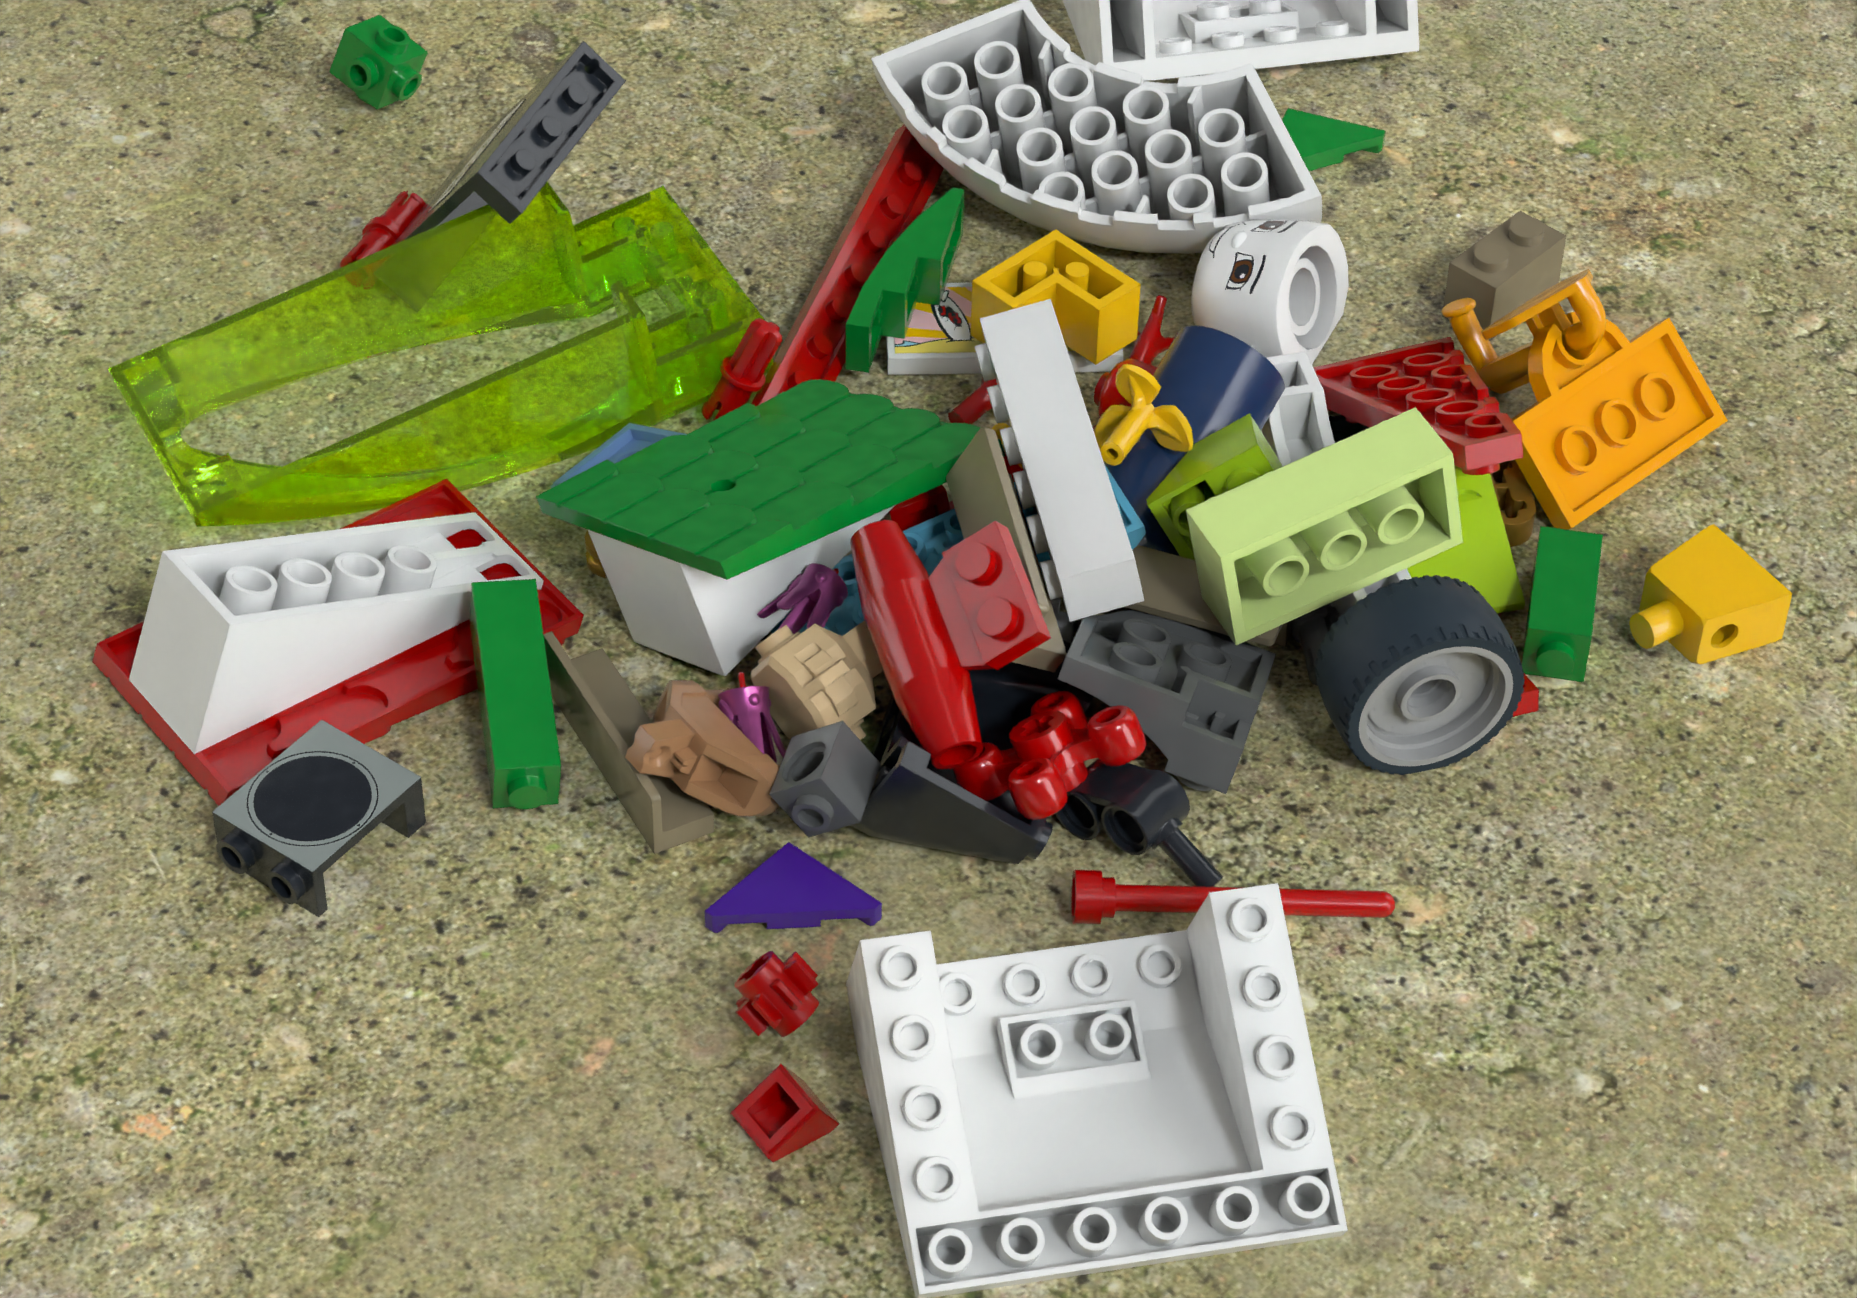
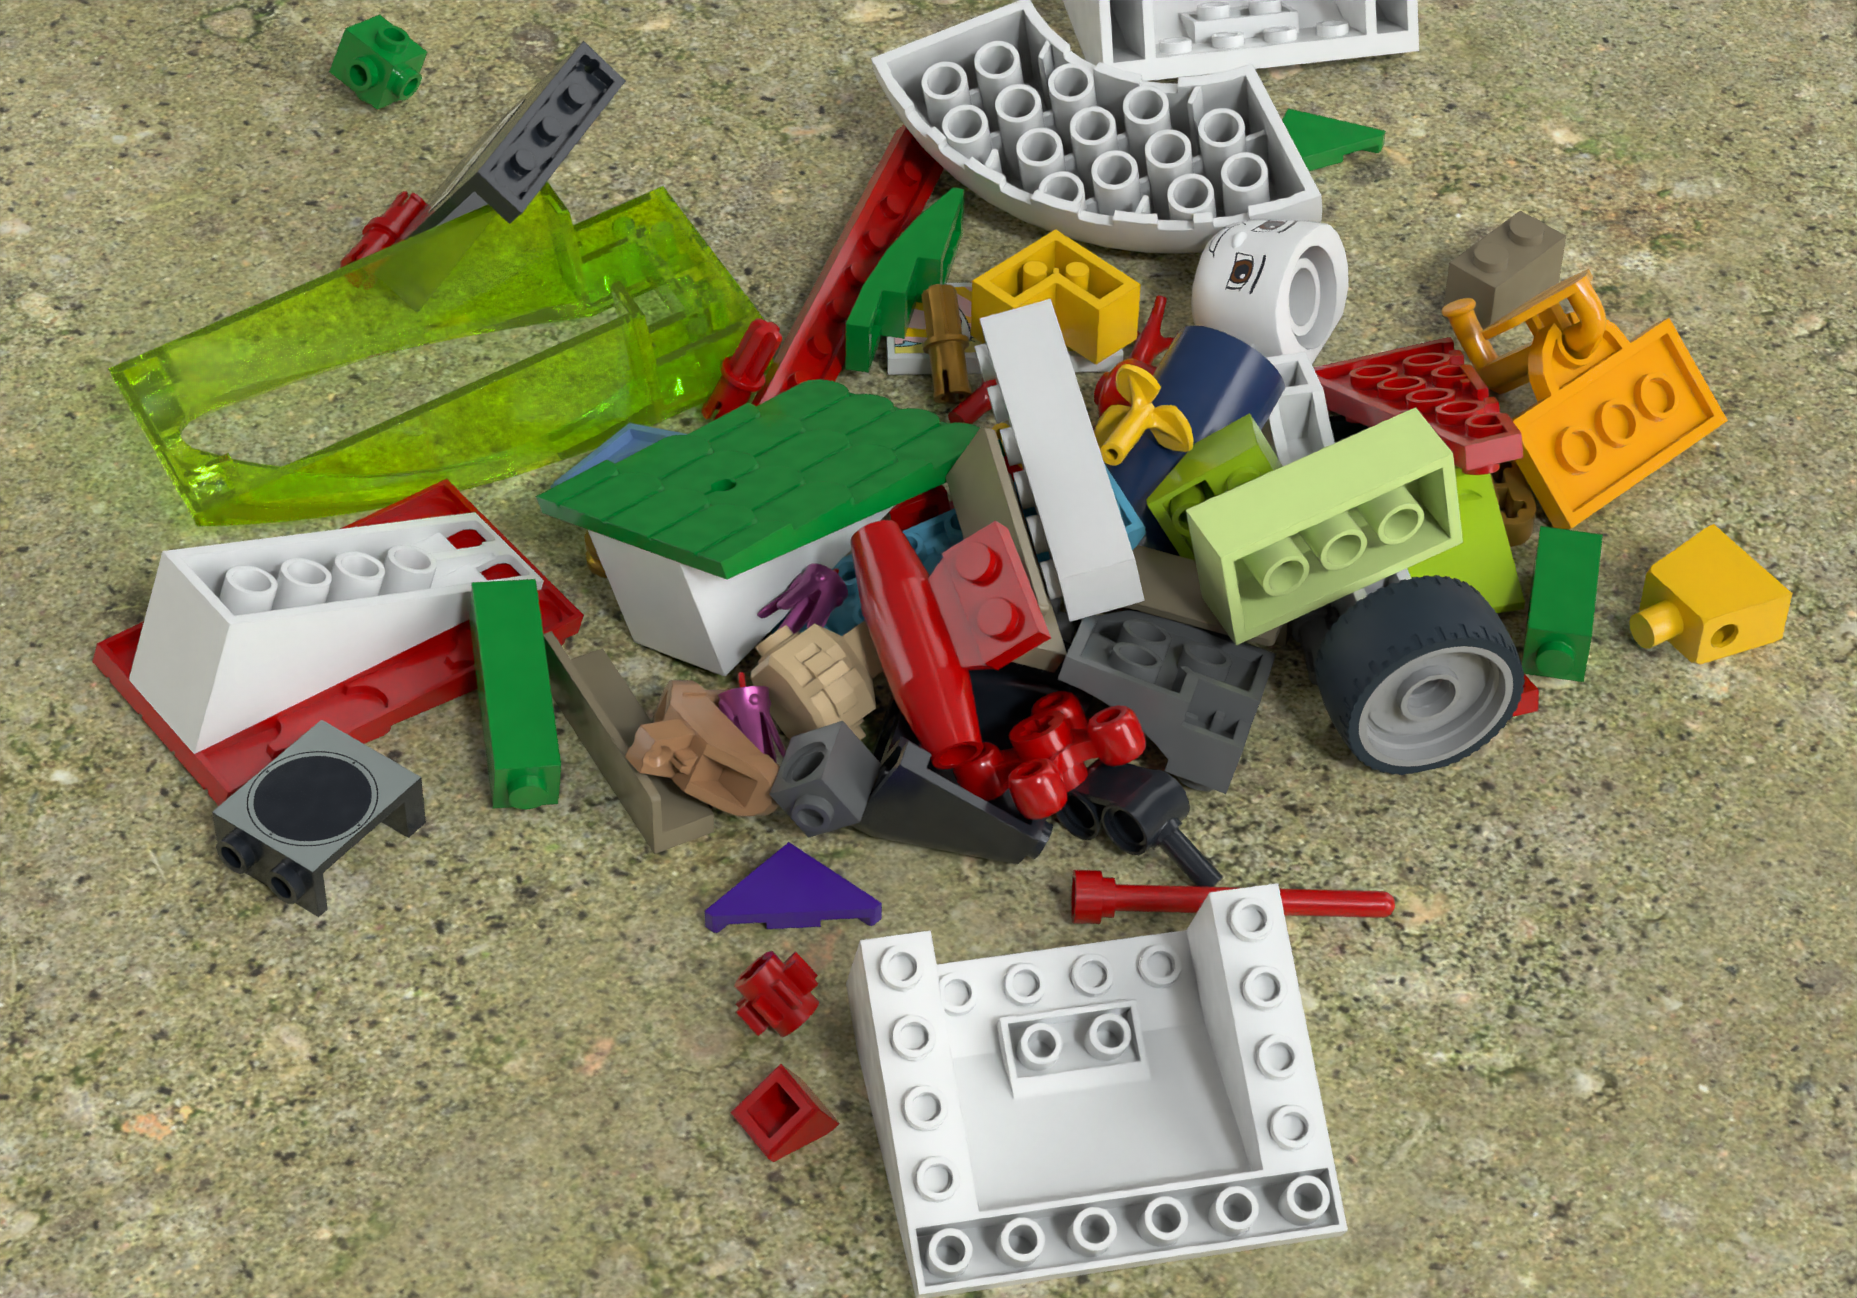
none -> pearl gold axle [922,284,972,404]

